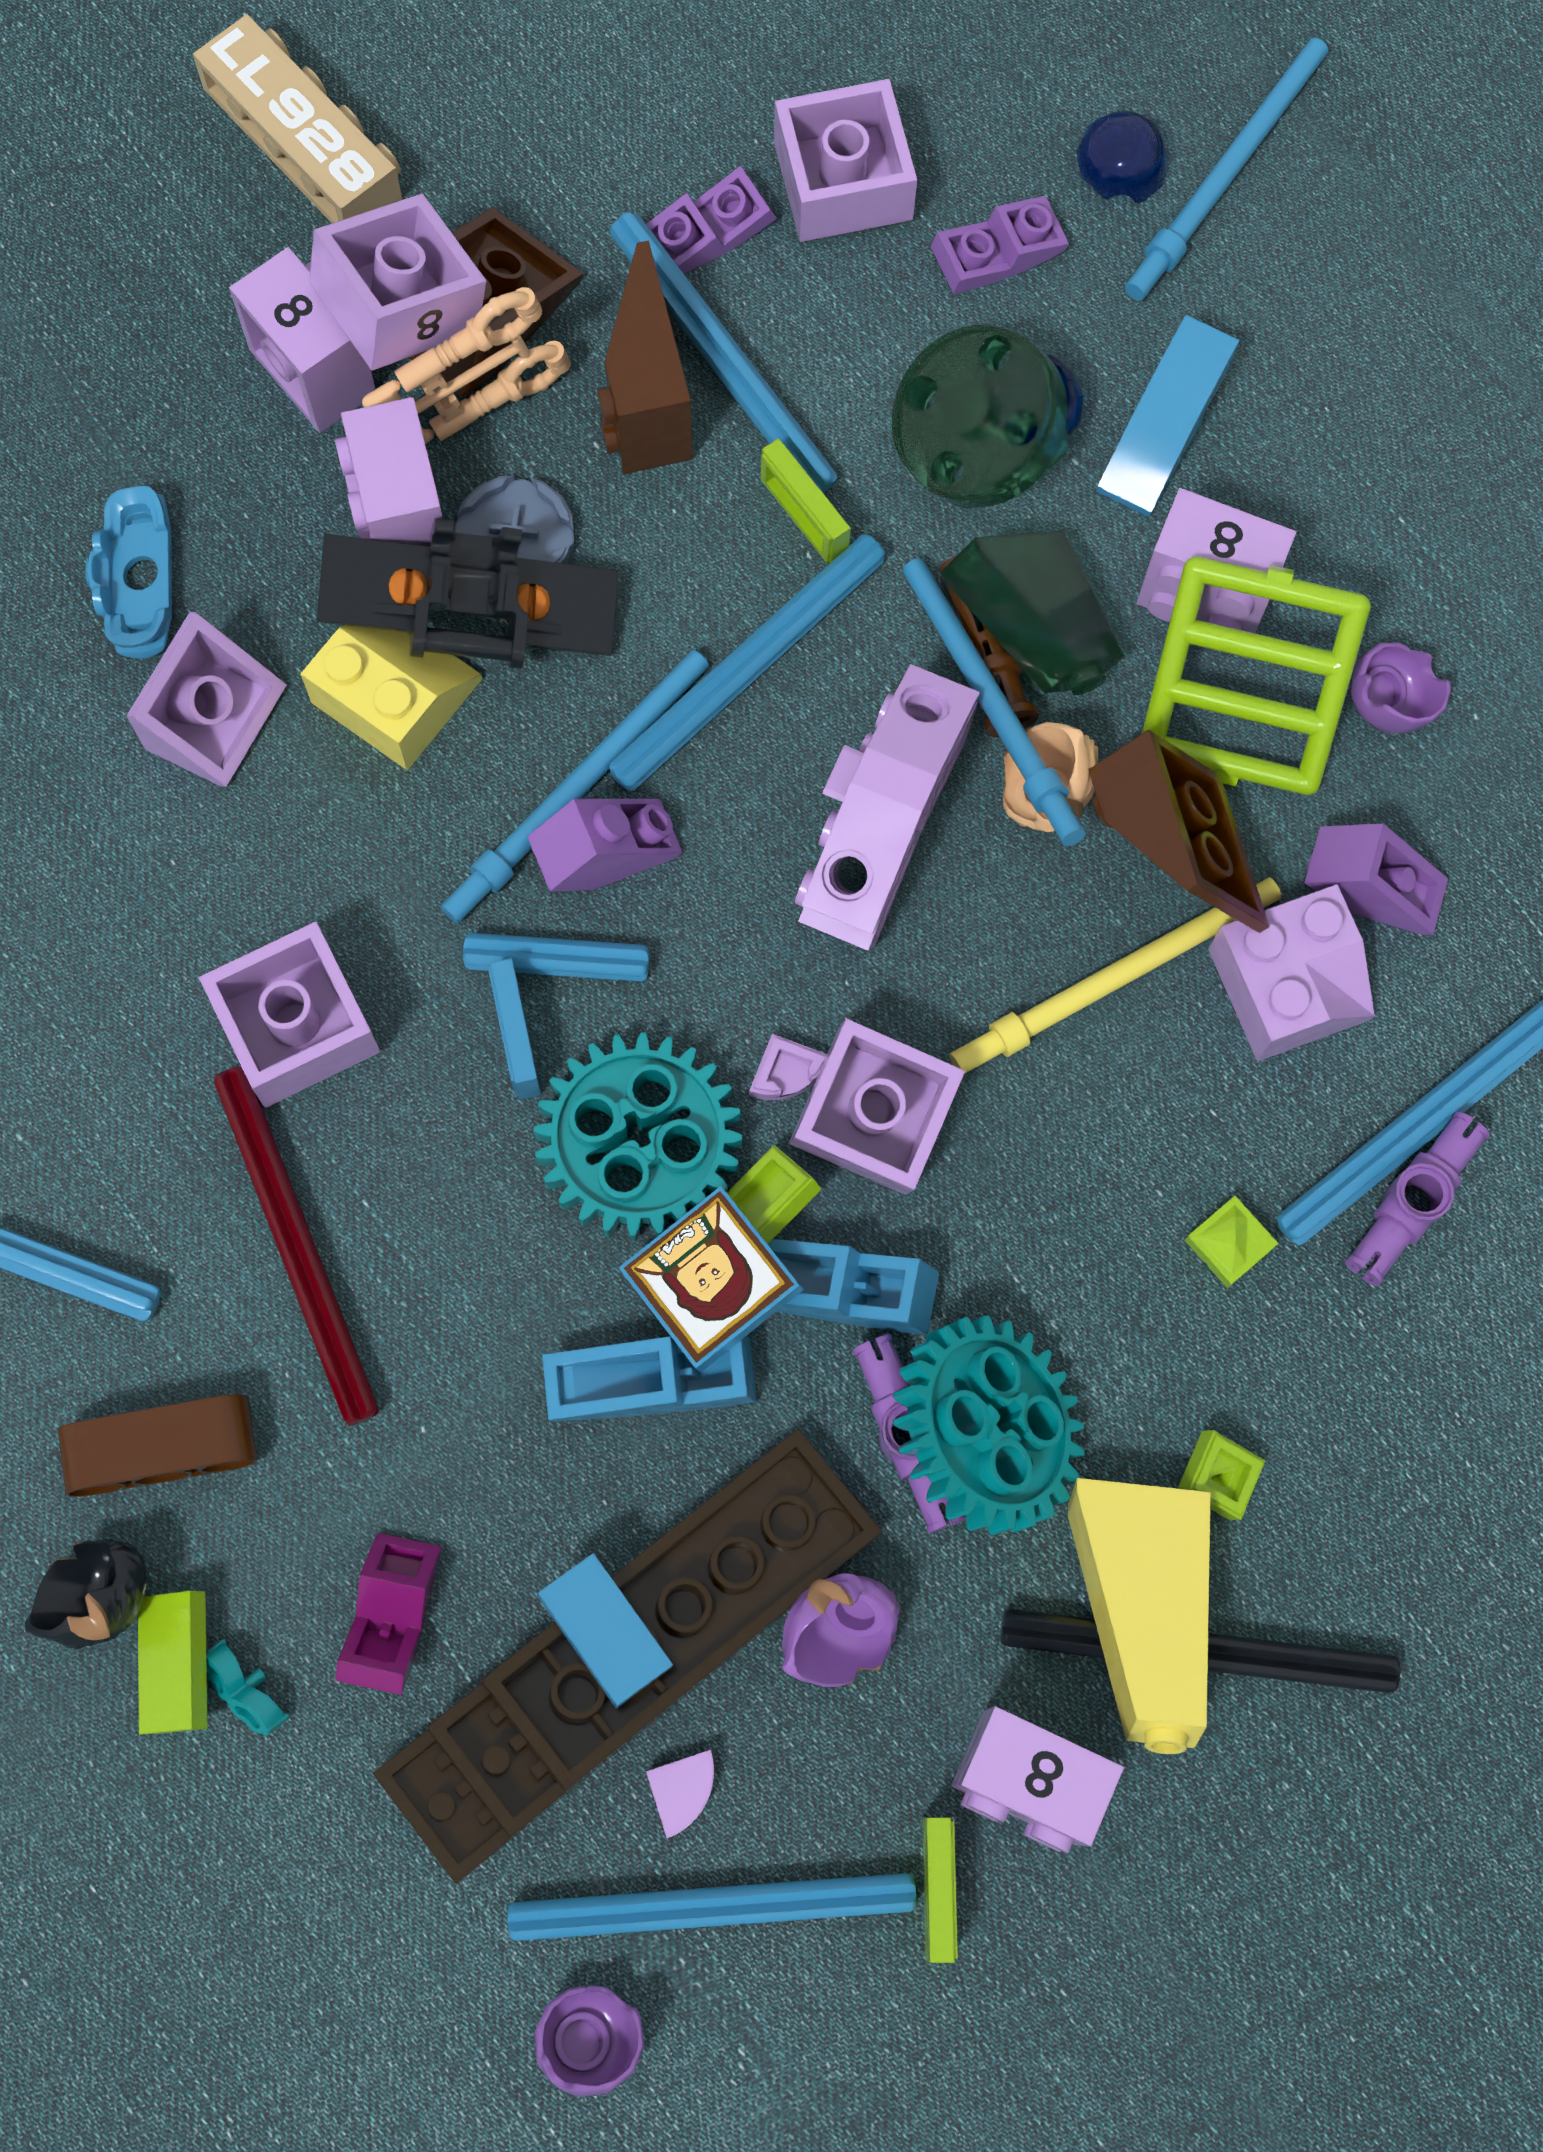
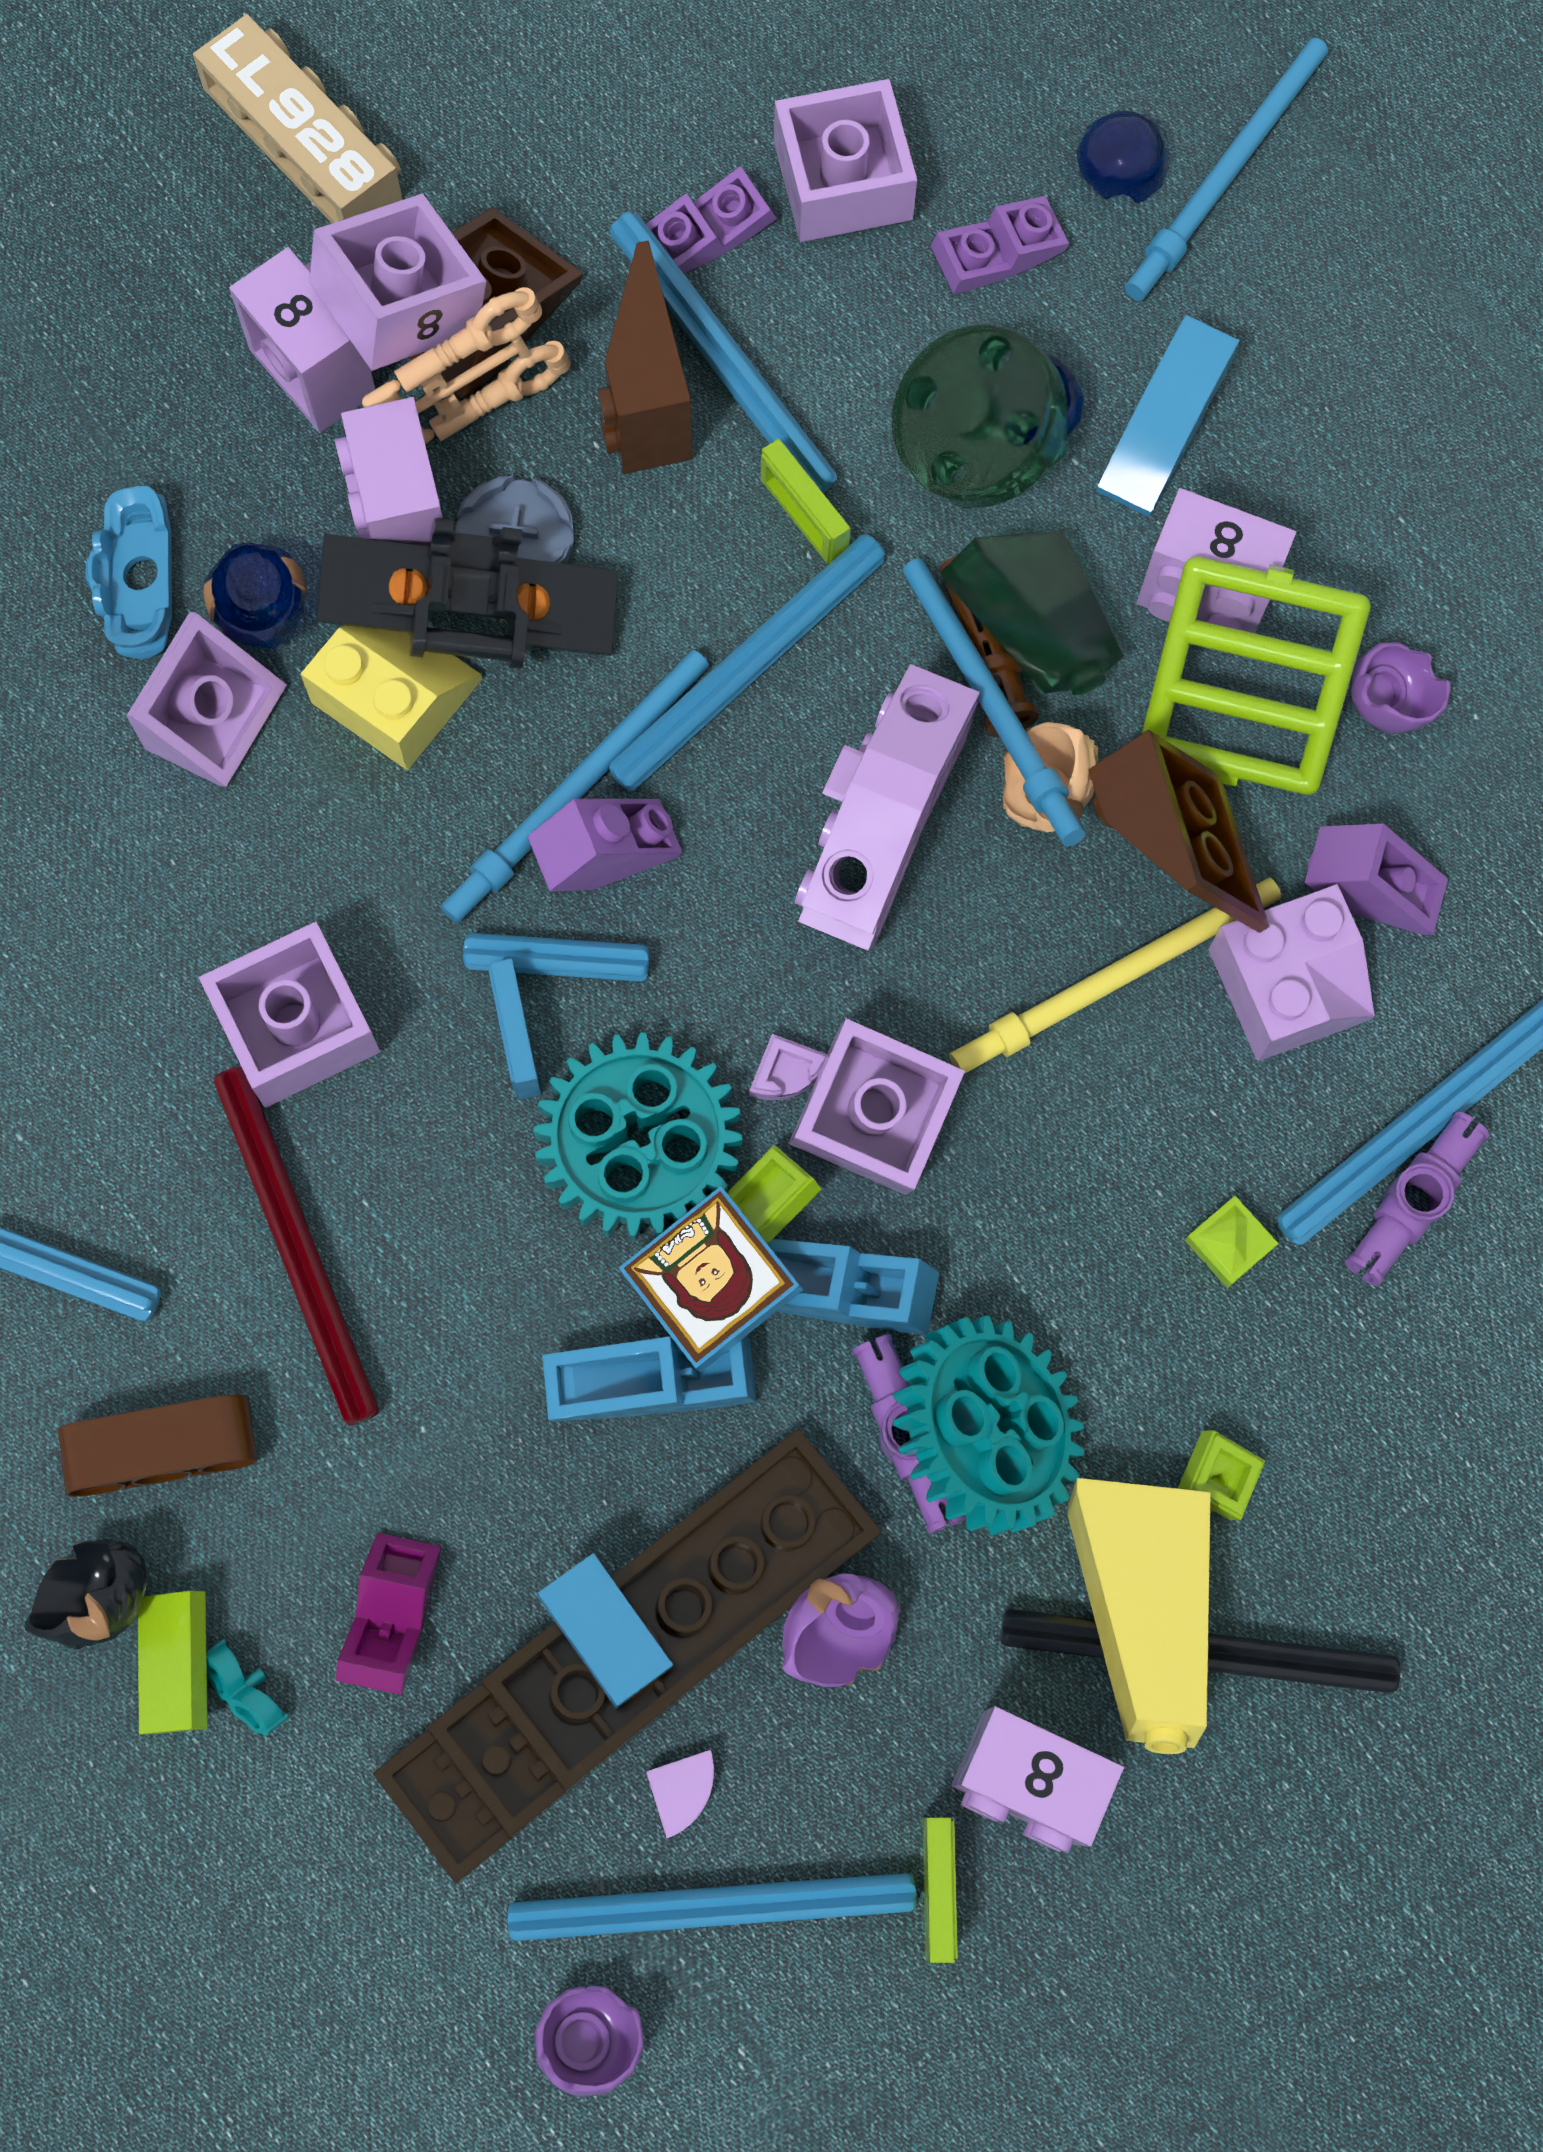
none -> clear blue hair [203,541,308,649]

